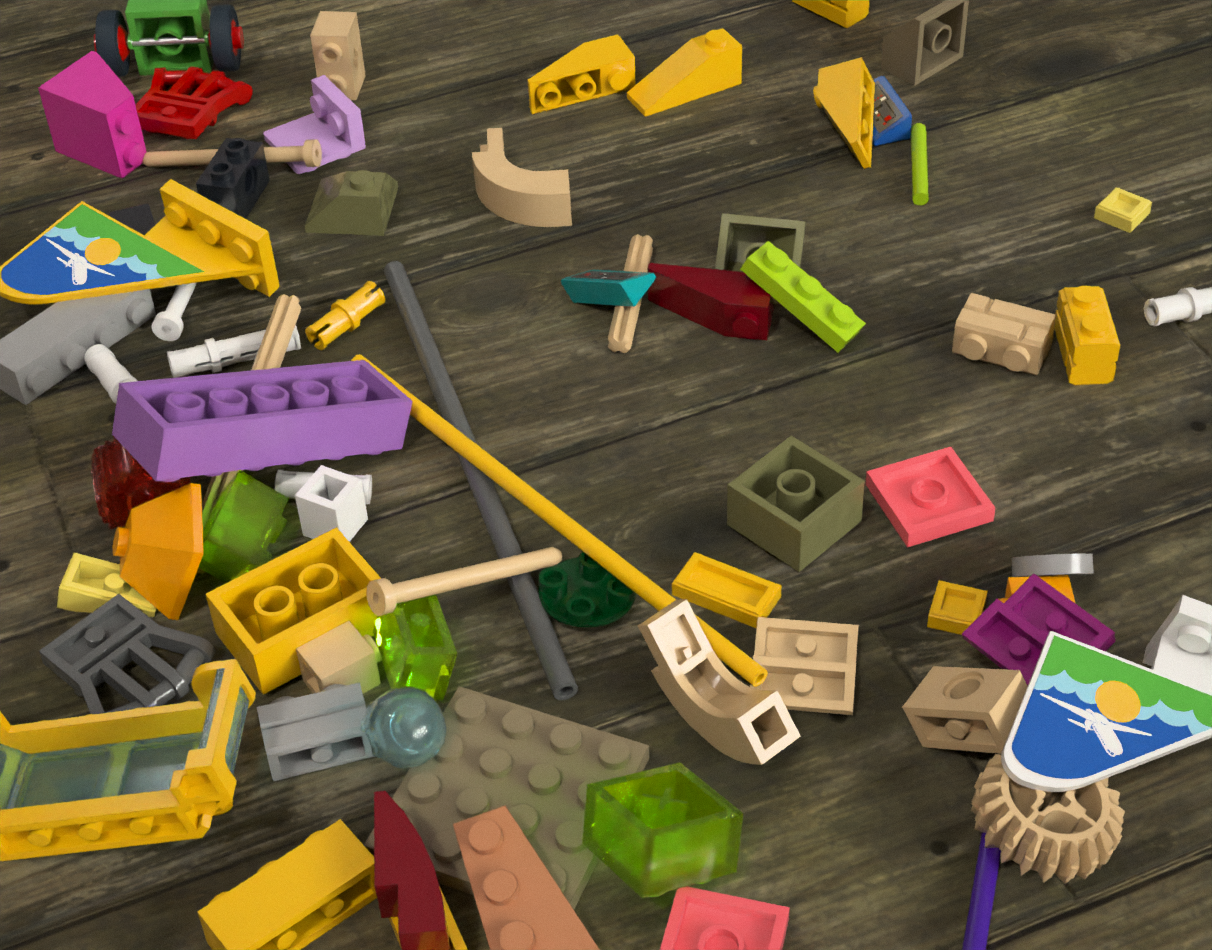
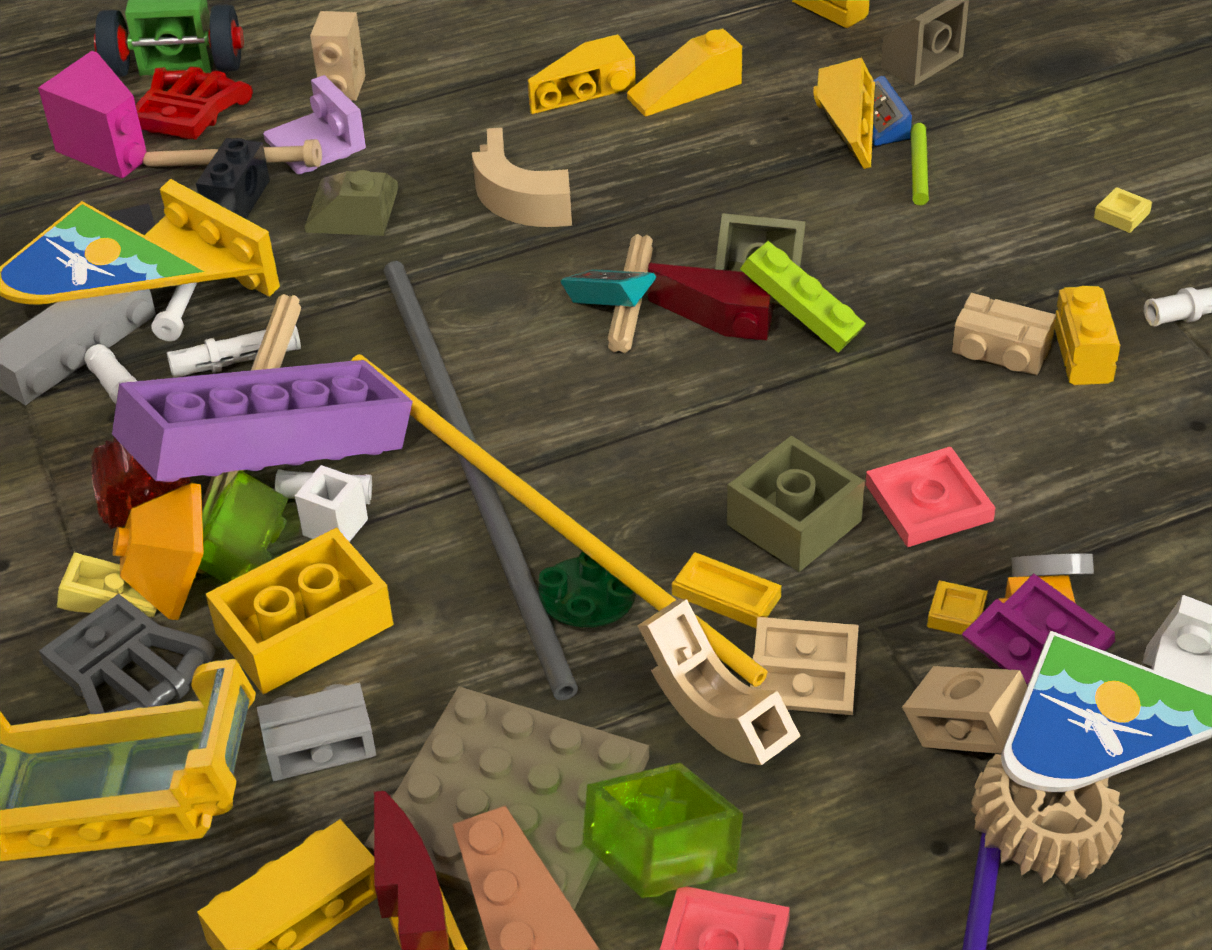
tan brick [296,621,382,693] -> none
yellow pin [305,281,385,350] -> none
clear light blue hair [361,687,447,768] -> none
tan bar [367,547,562,616] -> none
clear neon green brick [373,595,457,700] -> none

